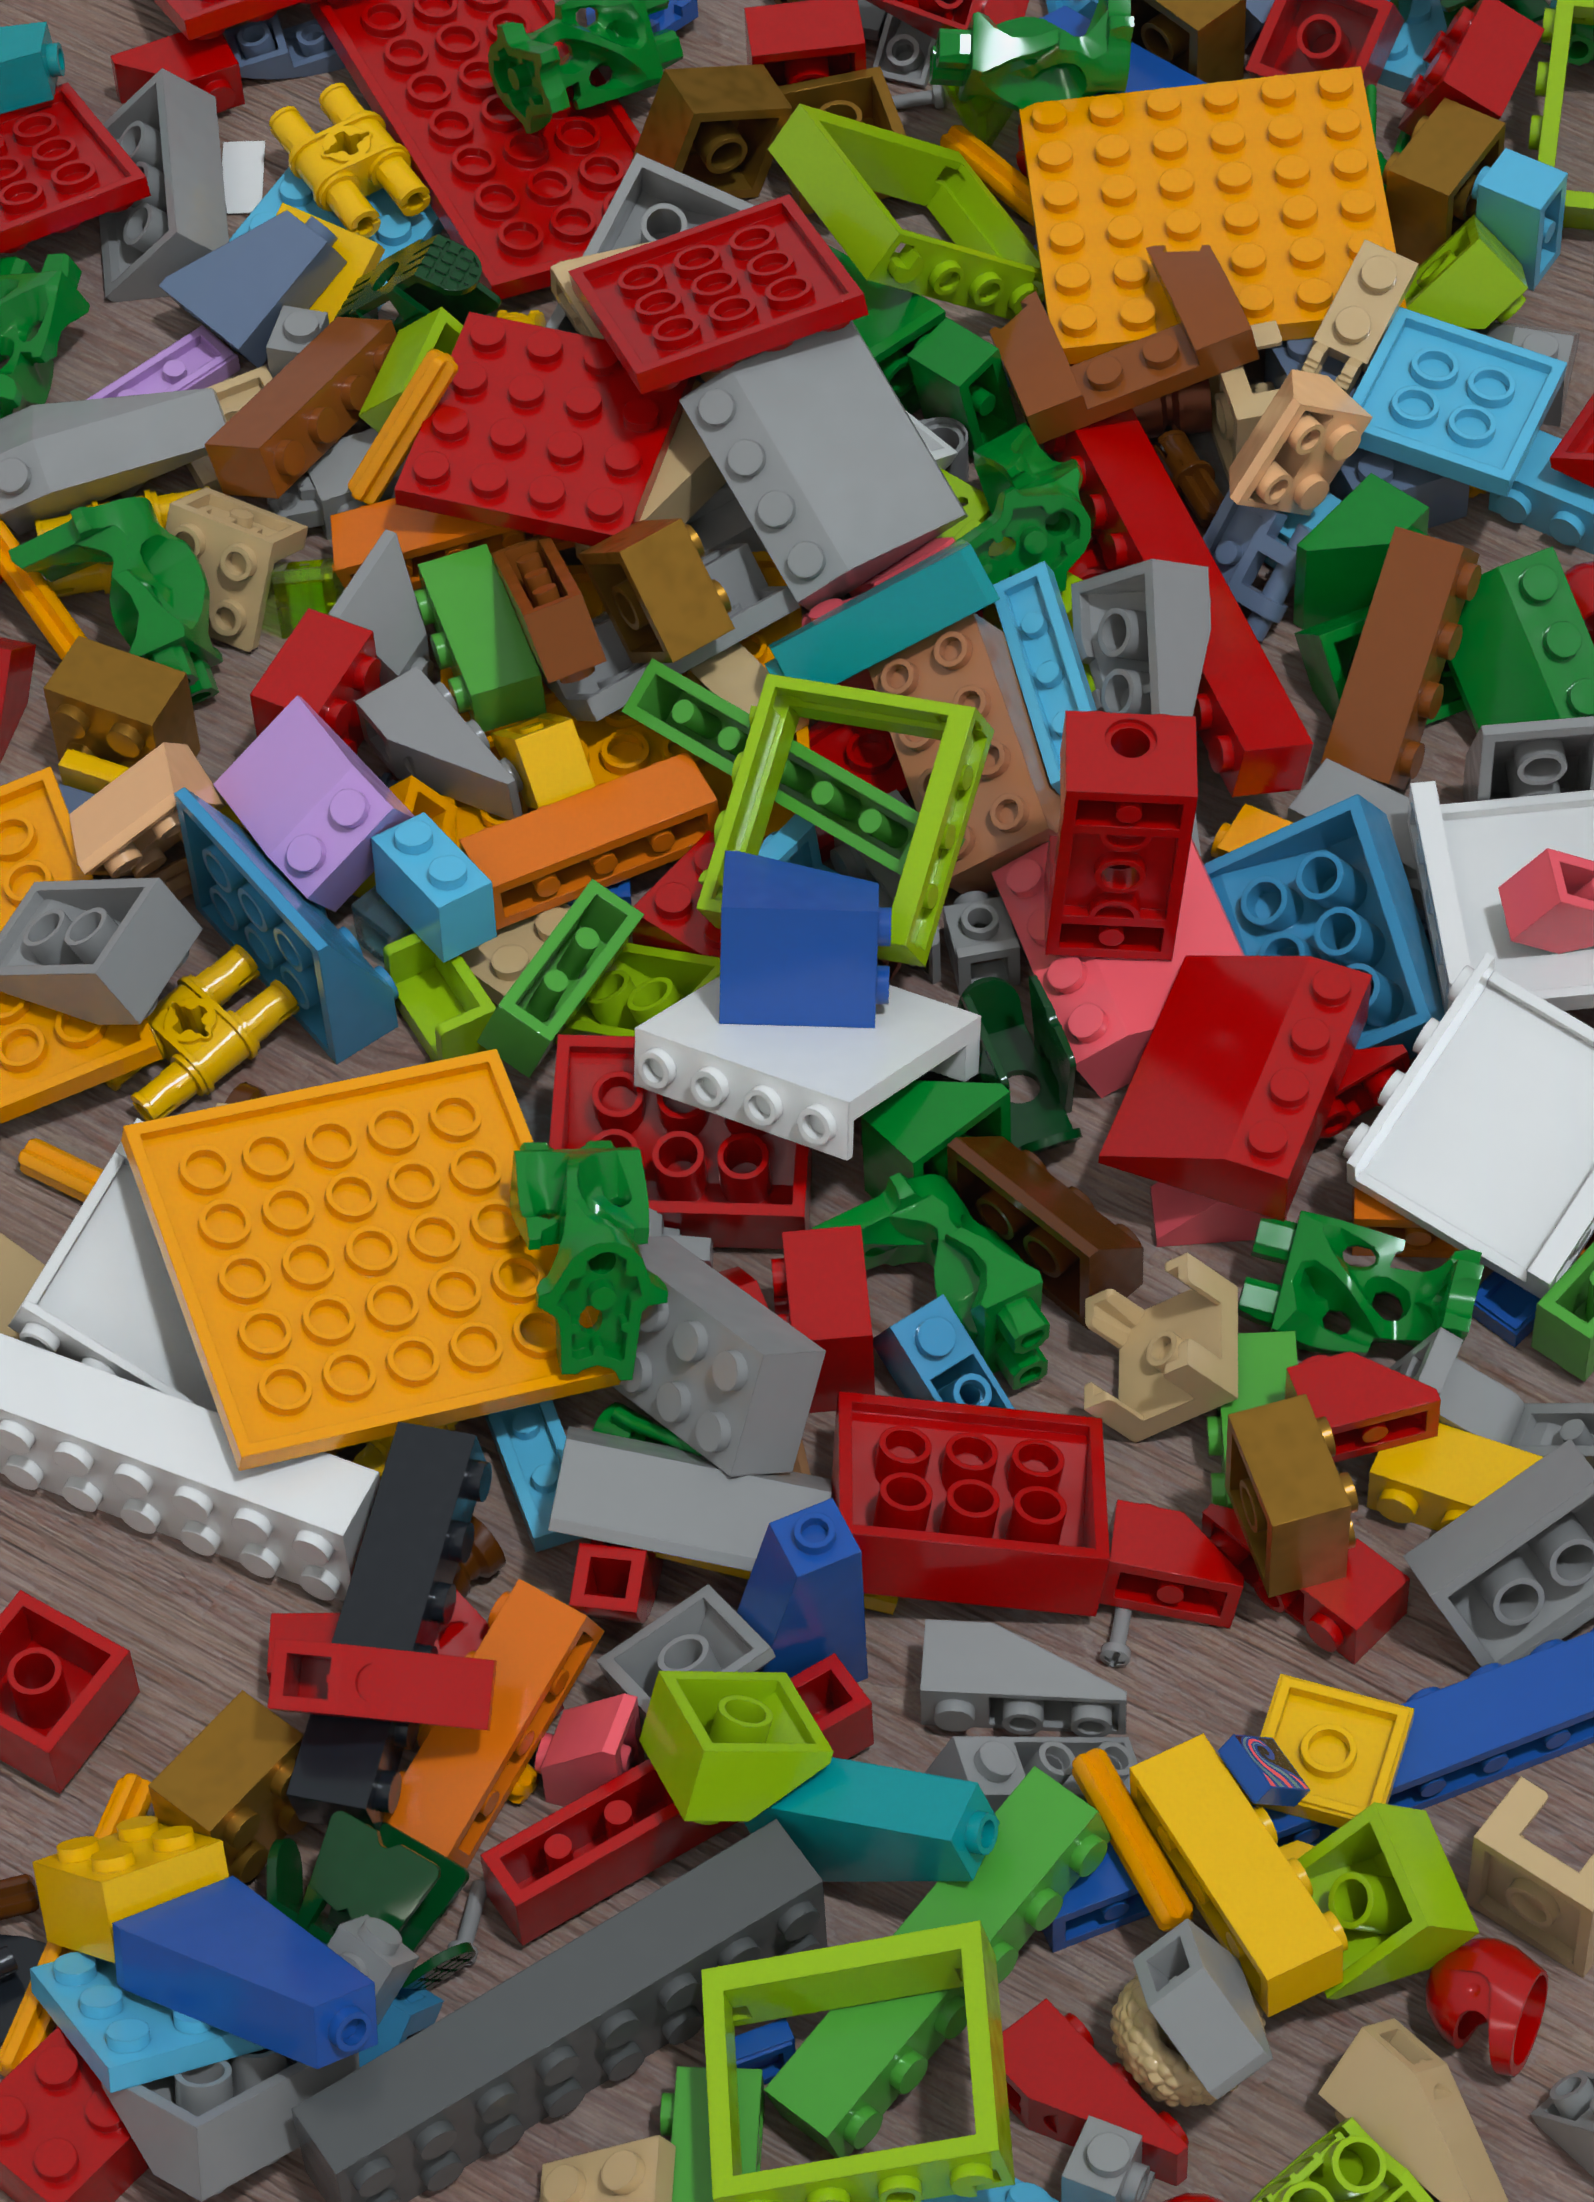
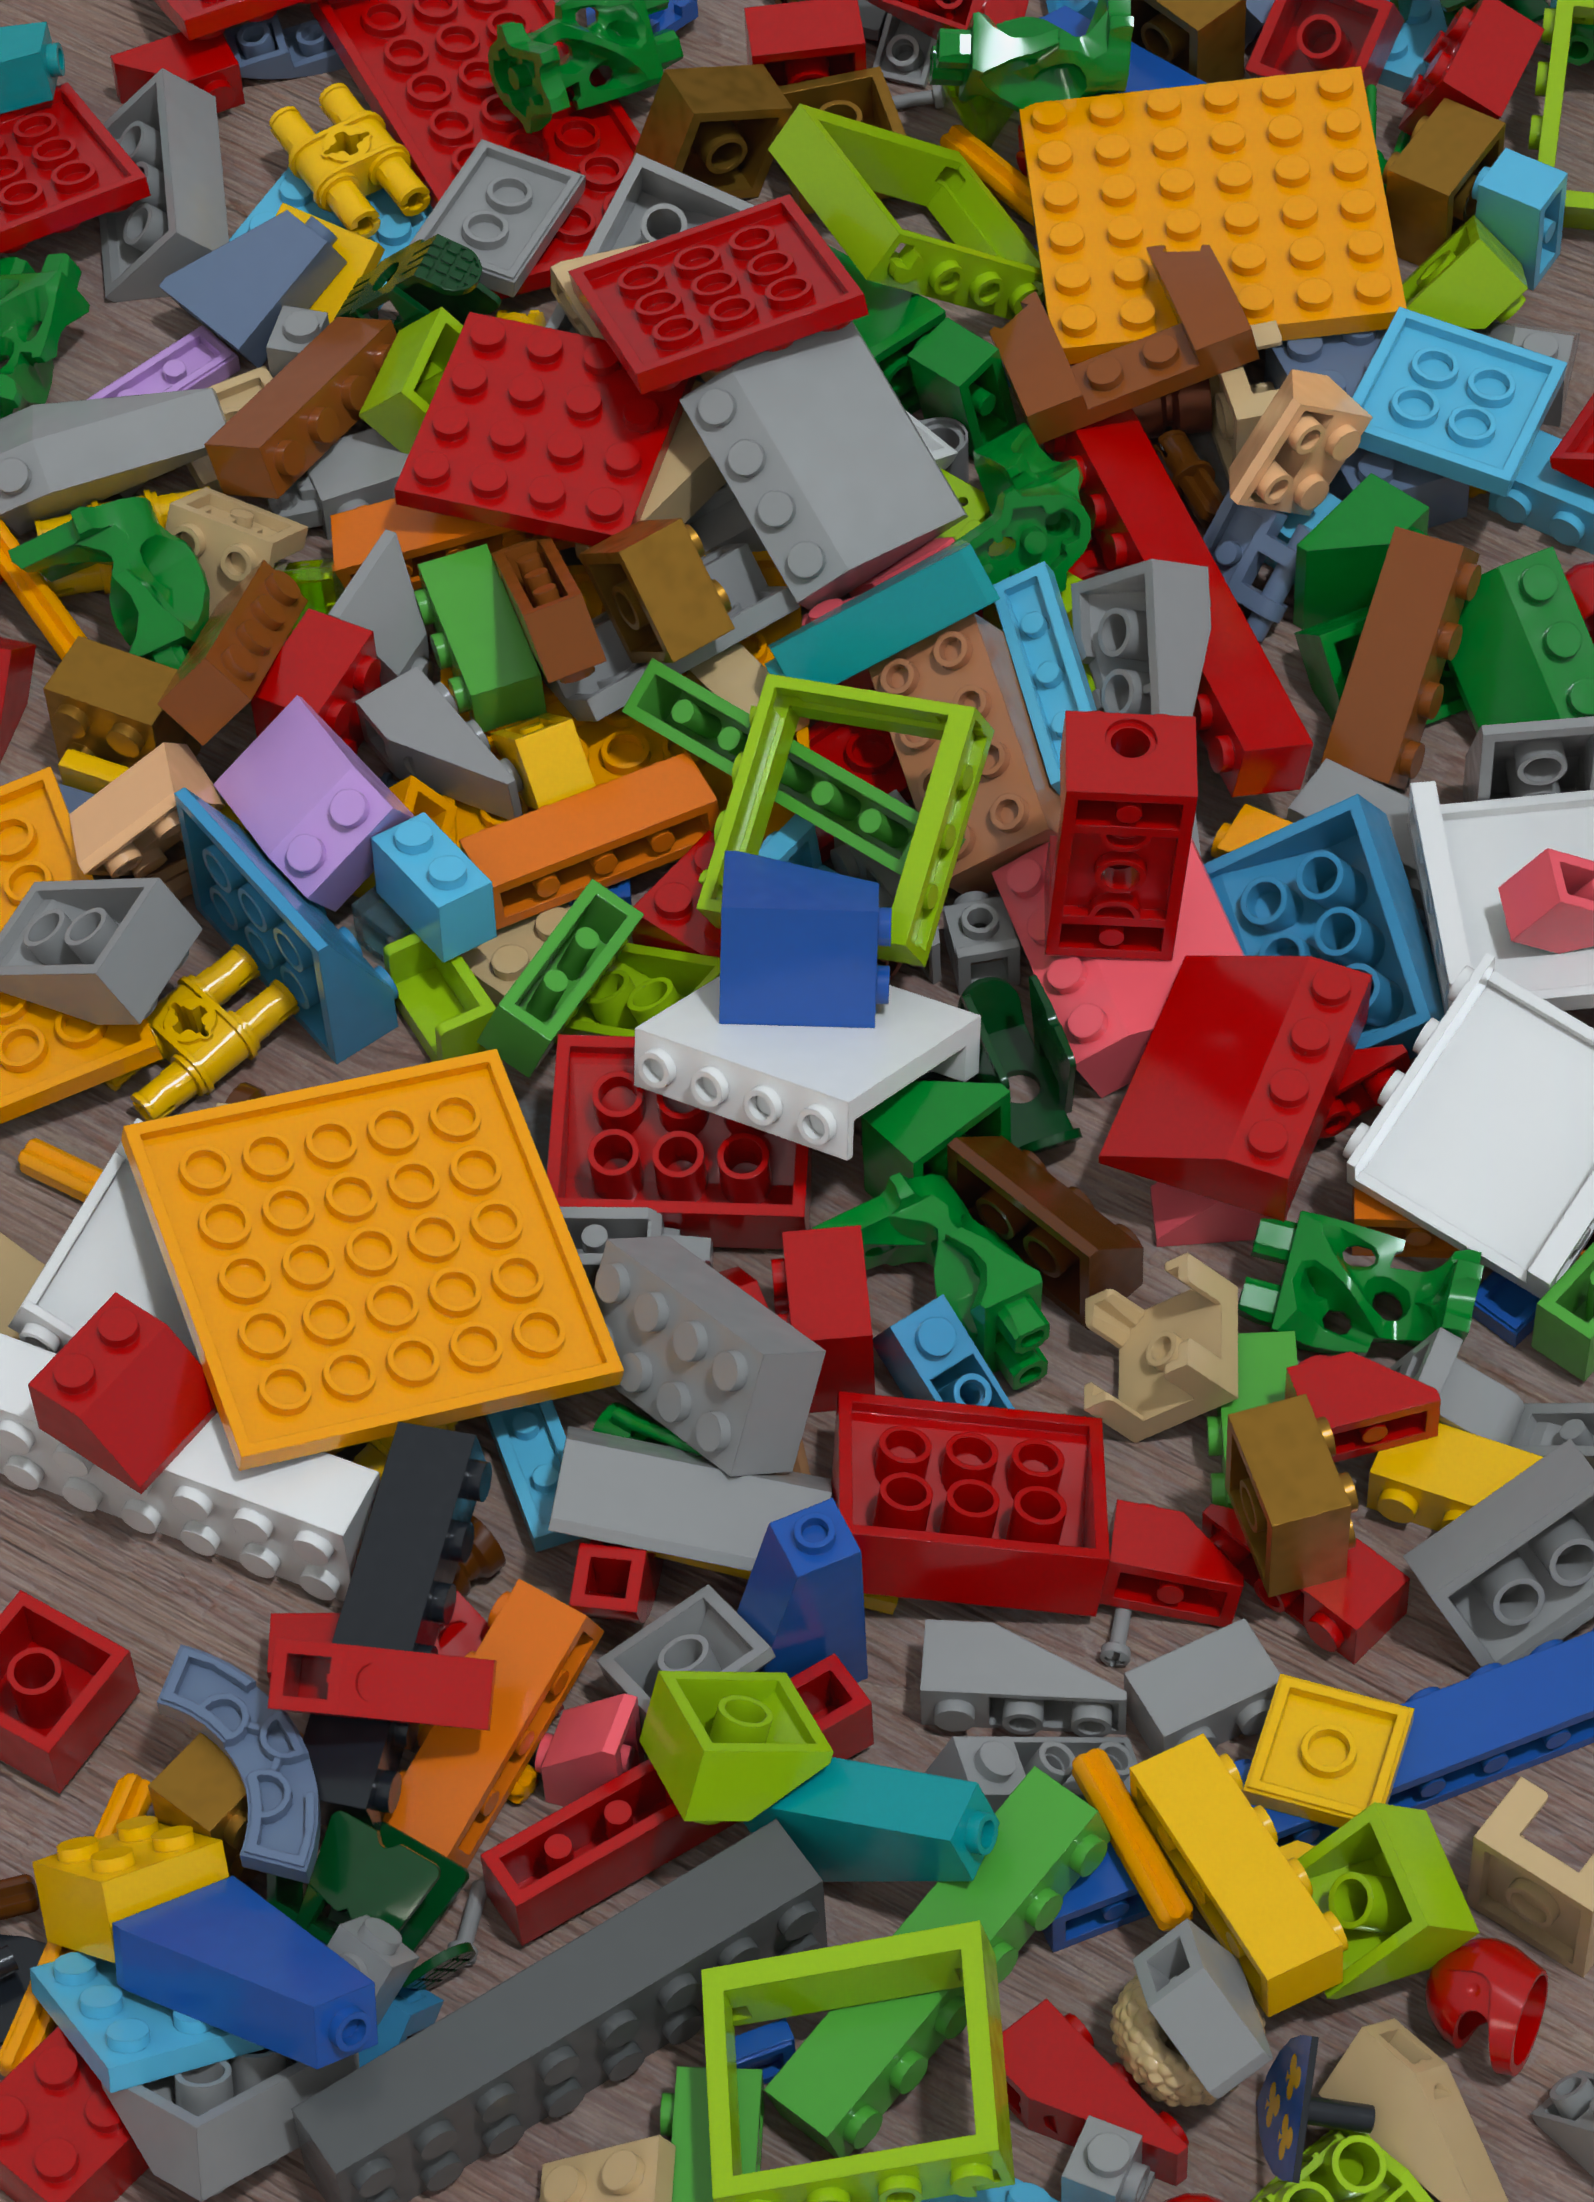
white sticker [222,141,265,214] -> none
light orange axle [348,349,458,505] -> none
green hips [509,1140,668,1381] -> none
blue tile [1218,1734,1310,1807] -> none
tan hinge [1301,239,1419,395] -> none
none -> red slope [28,1292,218,1494]
none -> sand blue tile [157,1644,321,1884]
none -> dark orange brick [158,560,308,746]
none -> light grey tile [409,139,586,298]
none -> light grey brick [1124,1618,1280,1756]
none -> shield [1256,2035,1375,2183]

